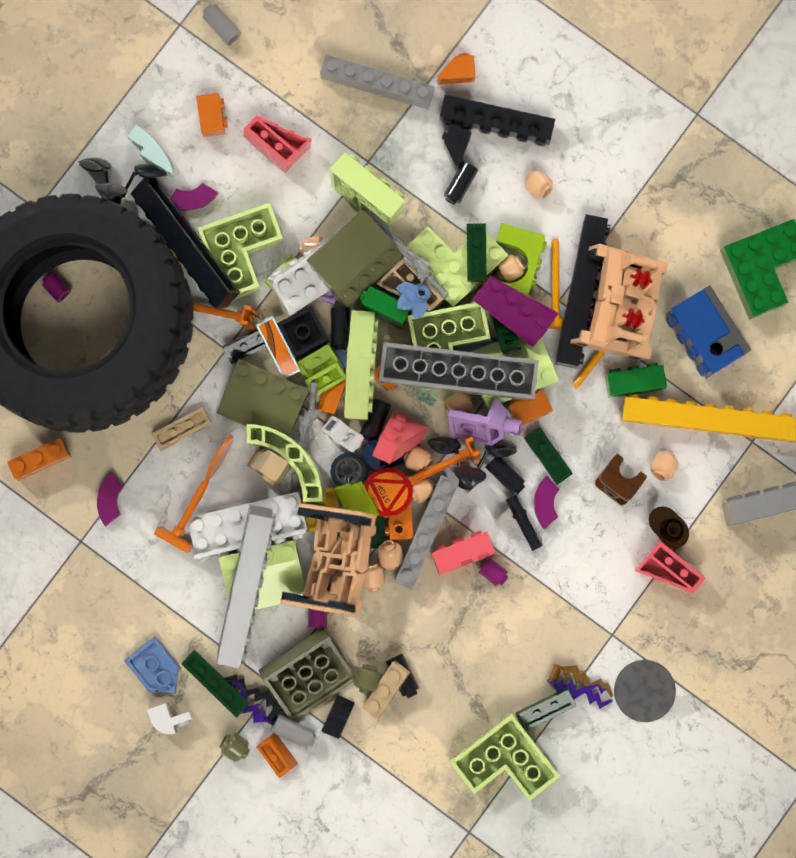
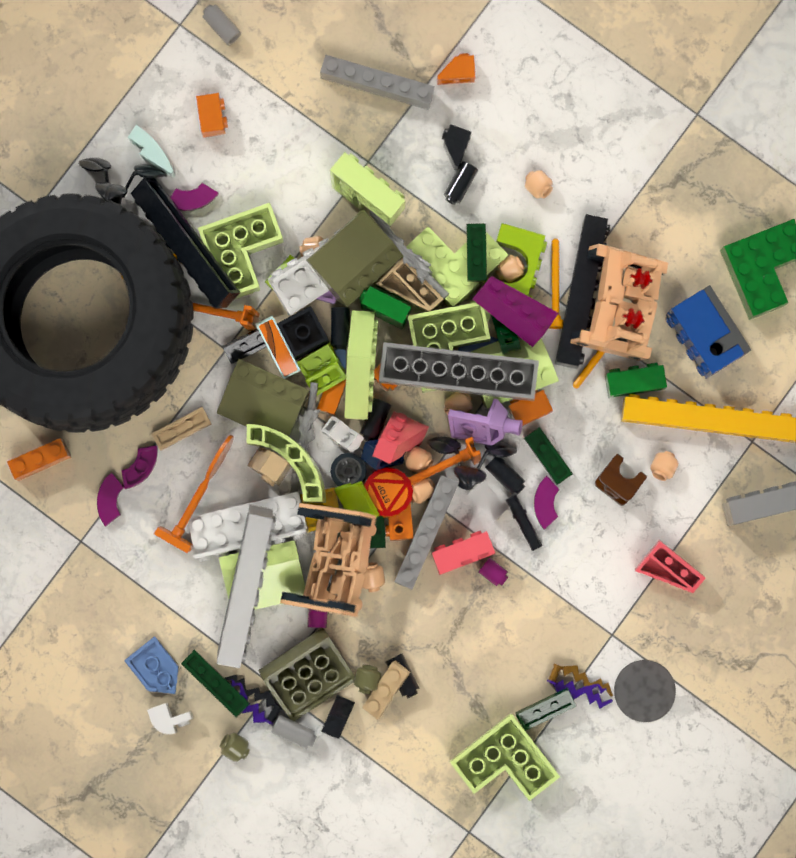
magenta brick [42,273,72,303] -> none
coral wedge [243,115,312,173] -> none
orange slope [256,734,298,778] -> none
light nougat head [377,540,404,570] -> none
medium blue plate [396,282,430,319] -> none
clear light blue bar [416,391,437,407] -> none
black brick [439,94,555,146] -> none
dark brown piece [648,506,689,548] -> none
none -> magenta tile [122,445,158,489]

